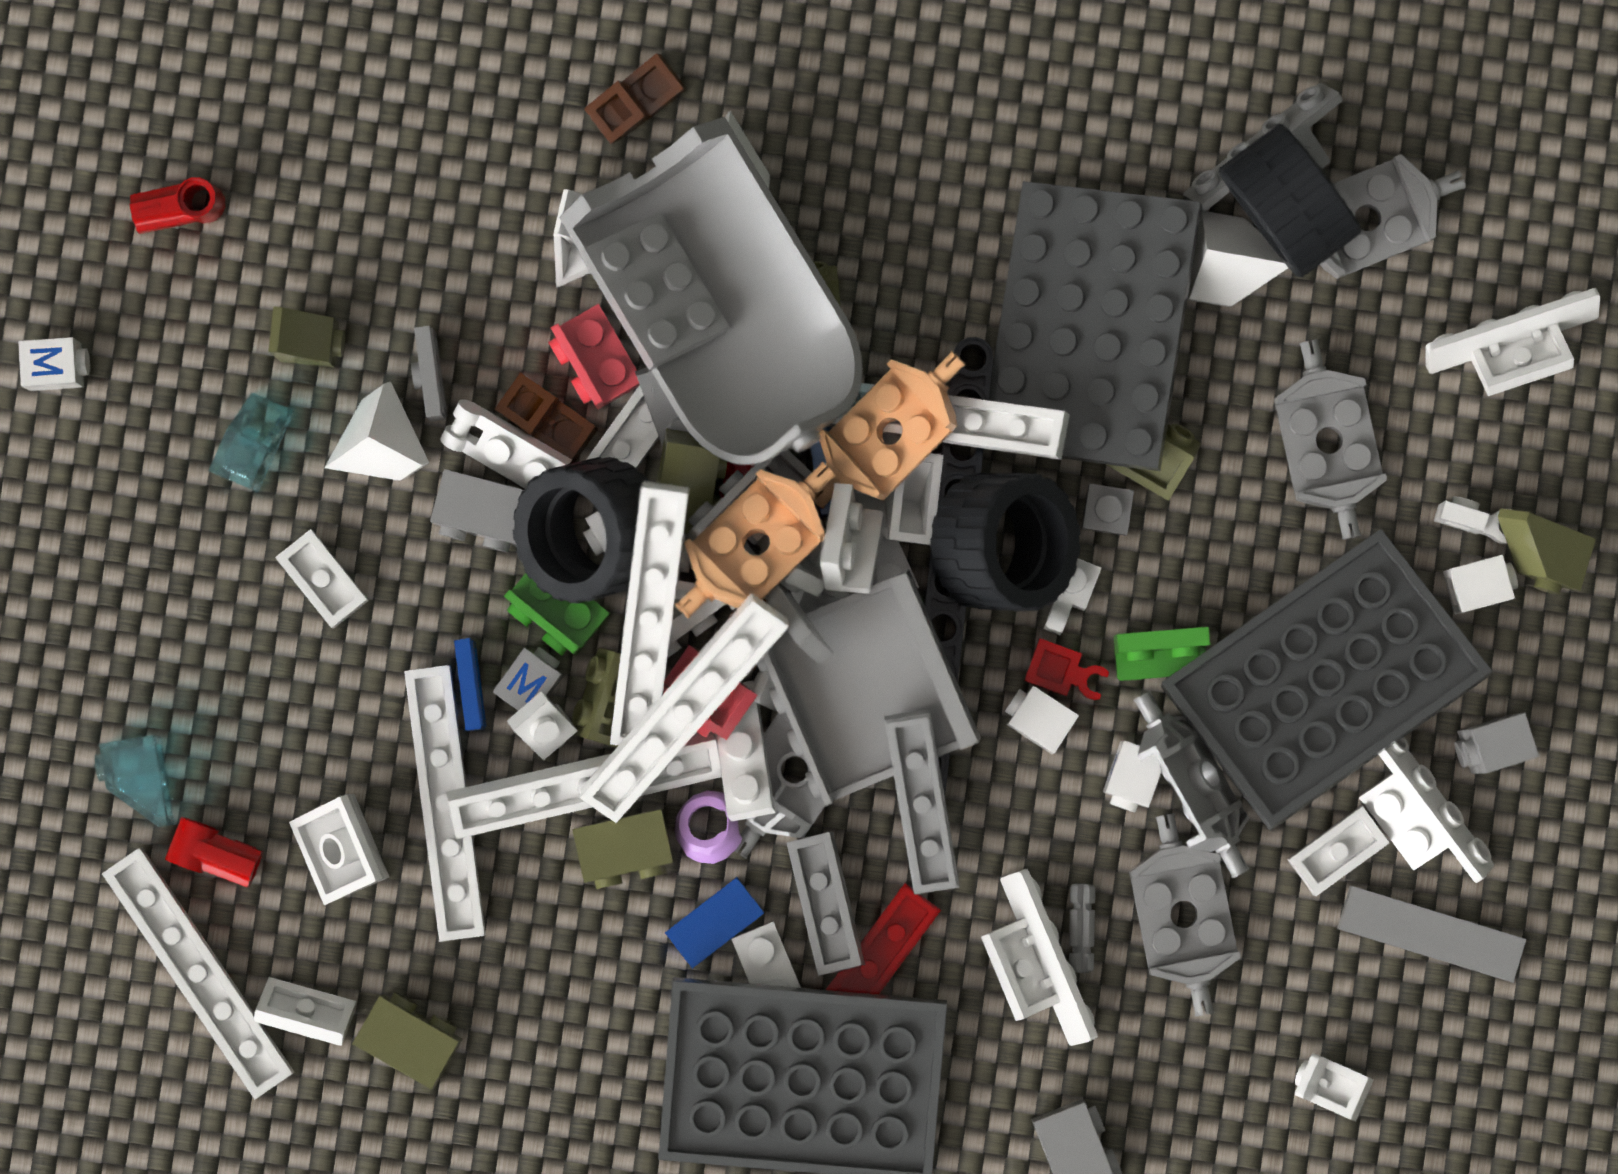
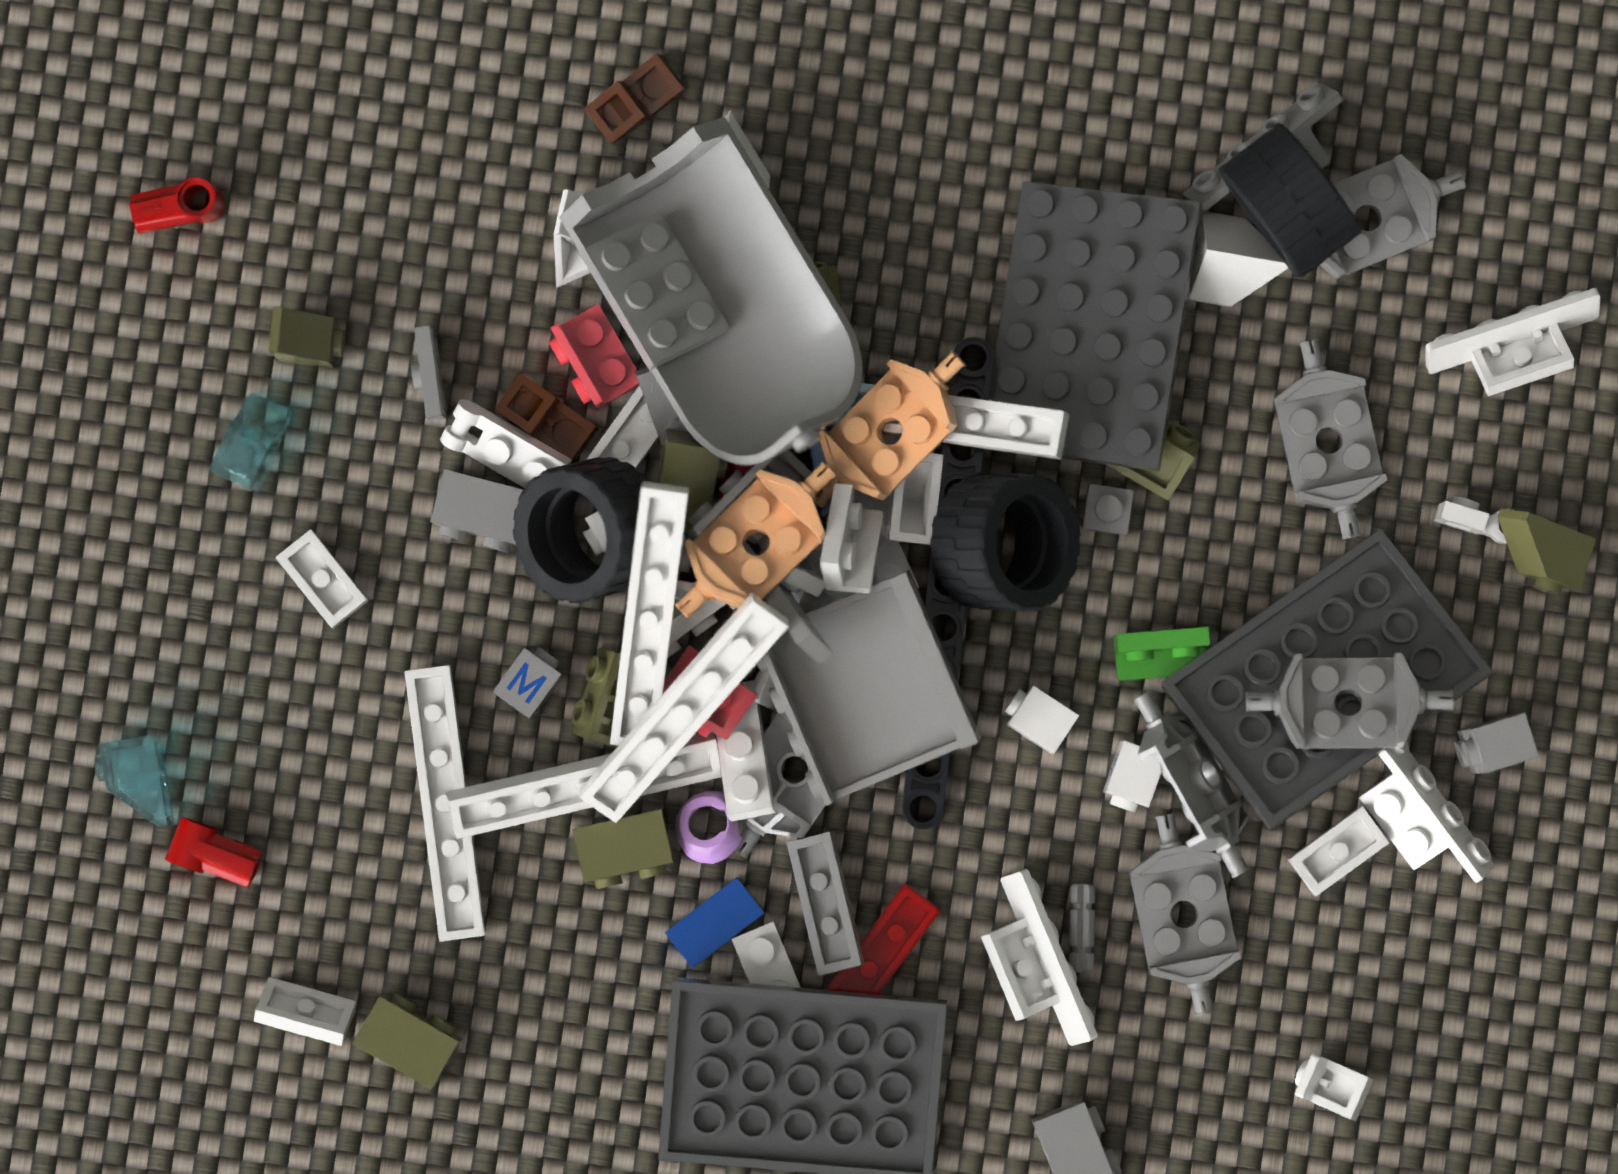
white brick [18,337,90,391] -> none
white plate [102,848,295,1099] -> none
white slope [289,794,389,905] -> none
white slope [325,381,429,481] -> none
blue tile [454,638,487,731] -> none
bright green bracket [504,573,610,656] -> none
white bracket [507,691,578,761] -> none
light grey tile [884,709,959,894] -> none
red plate [1024,638,1109,700] -> none
white plate [1043,559,1101,635] -> none
light grey tile [1337,886,1526,983] -> none
white brick [1443,555,1518,615] -> none
none -> light grey plate [1245,653,1454,749]

